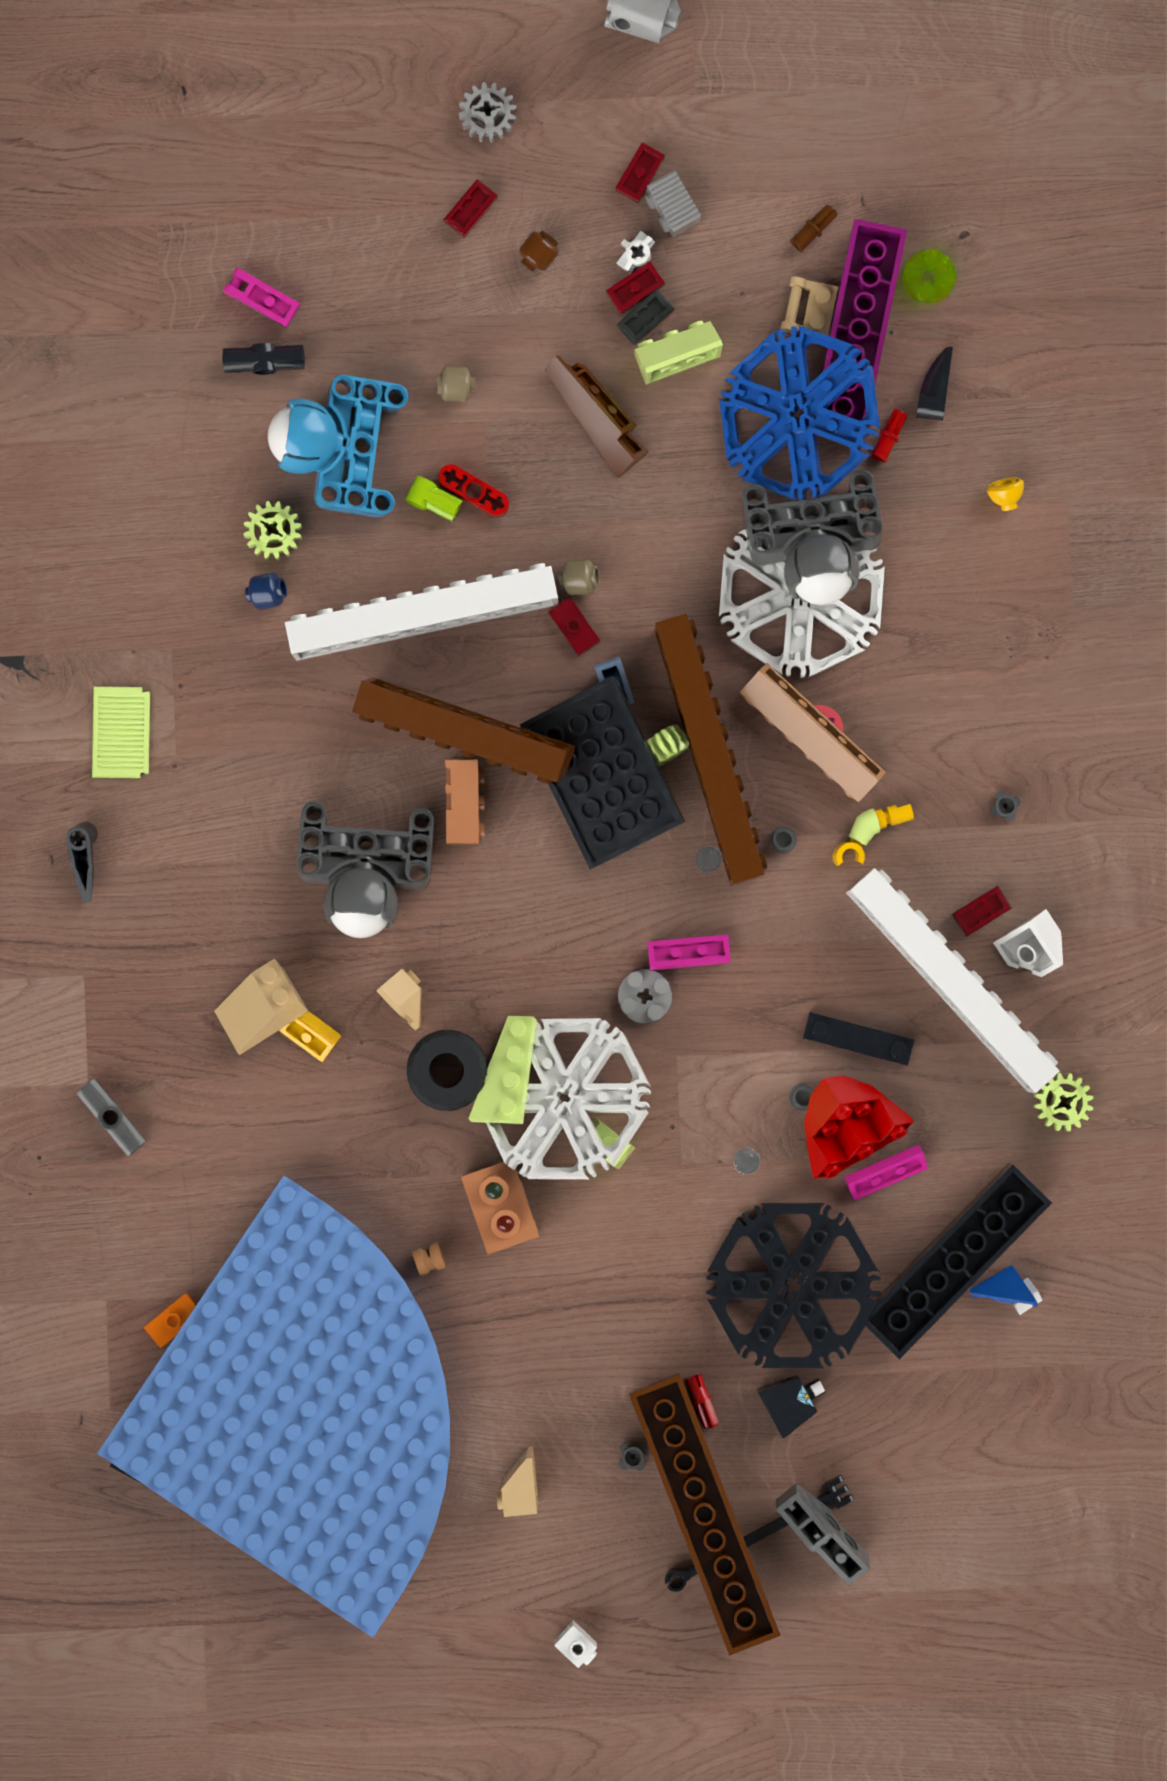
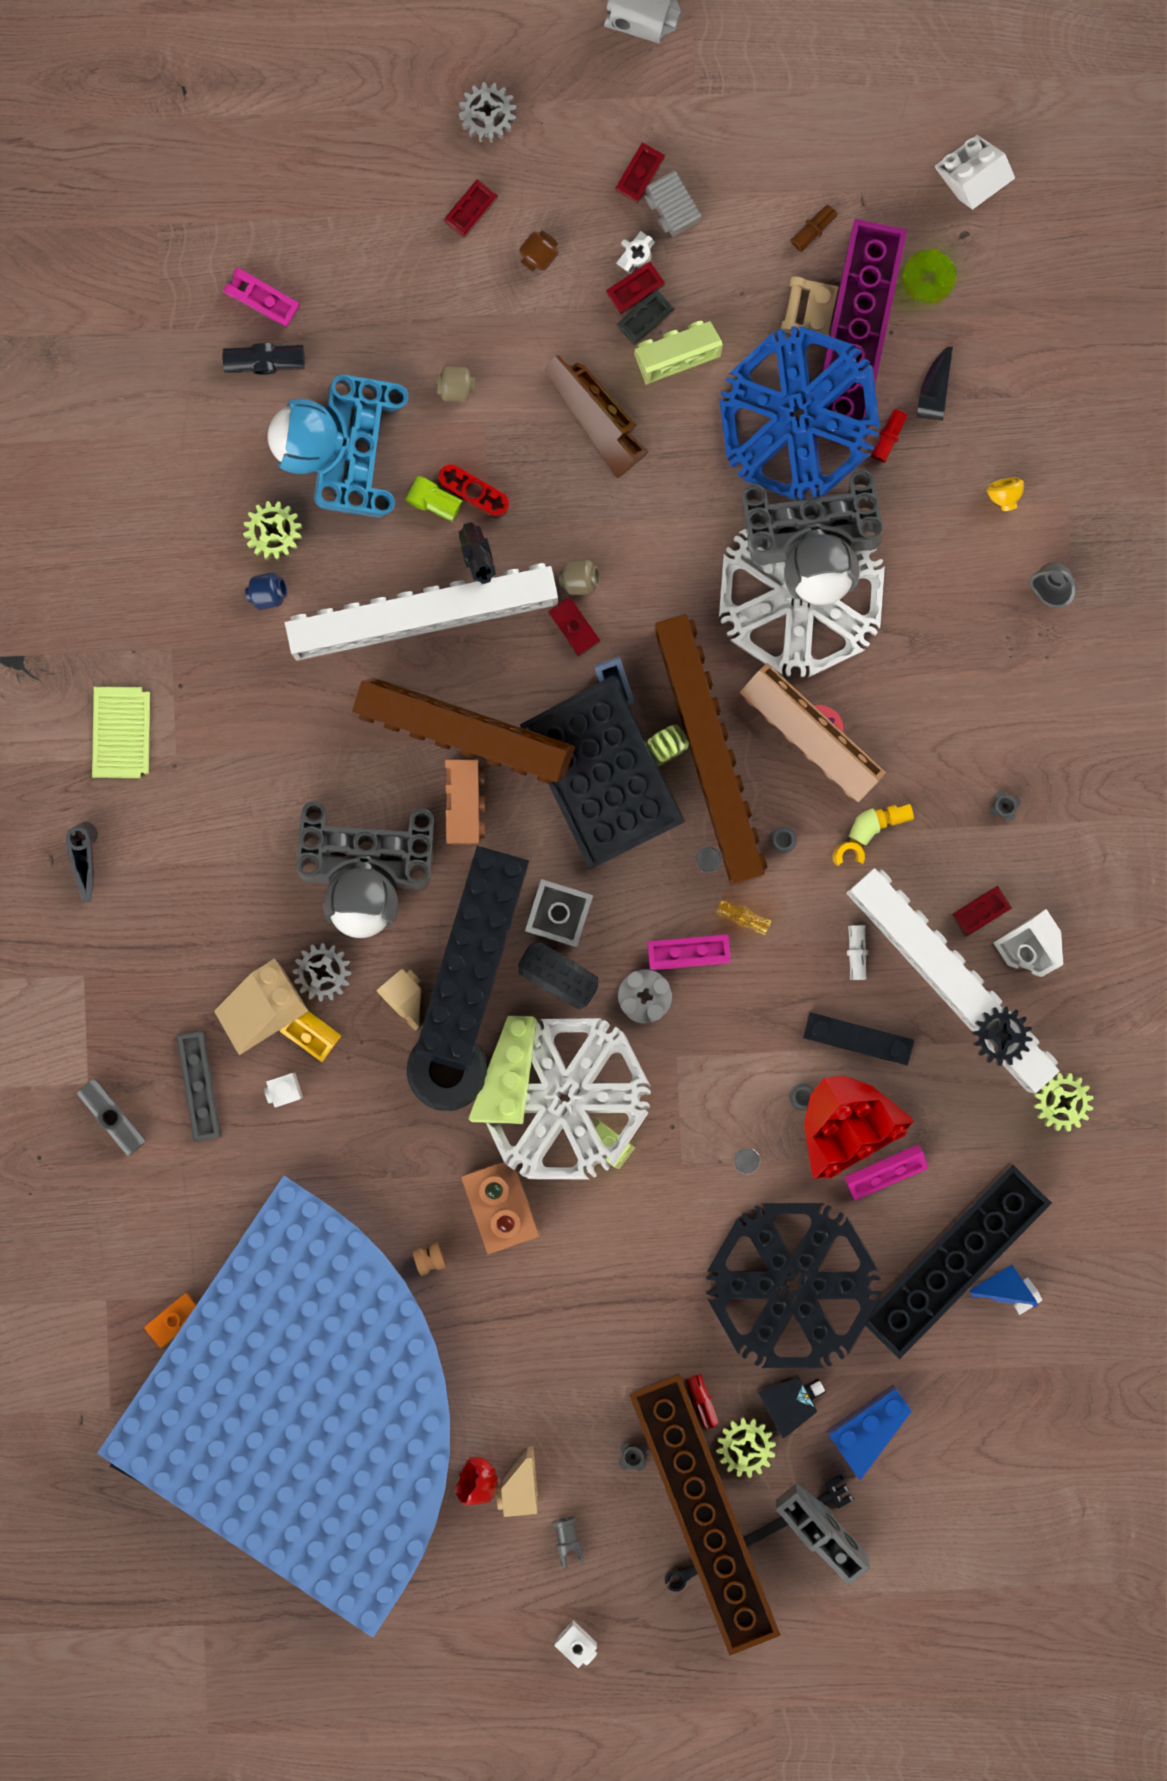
none -> dark grey tile [176,1031,222,1142]
none -> white brick [264,1073,303,1107]
none -> light grey gear [293,943,352,1002]
none -> black brick [415,846,529,1072]
none -> red hair [454,1457,498,1506]
none -> black piece [458,522,496,584]
none -> black tyre [518,941,599,1010]
none -> light grey brick [525,879,593,948]
none -> dark grey piece [551,1516,584,1569]
none -> clear yellow pin [716,899,772,936]
none -> yellowish green gear [716,1417,776,1478]
none -> blue wedge [827,1385,912,1480]
none -> white pin [847,925,868,980]
none -> white slope [935,135,1015,210]
none -> black gear [972,1006,1033,1066]
none -> dark grey helmet [1029,562,1076,608]

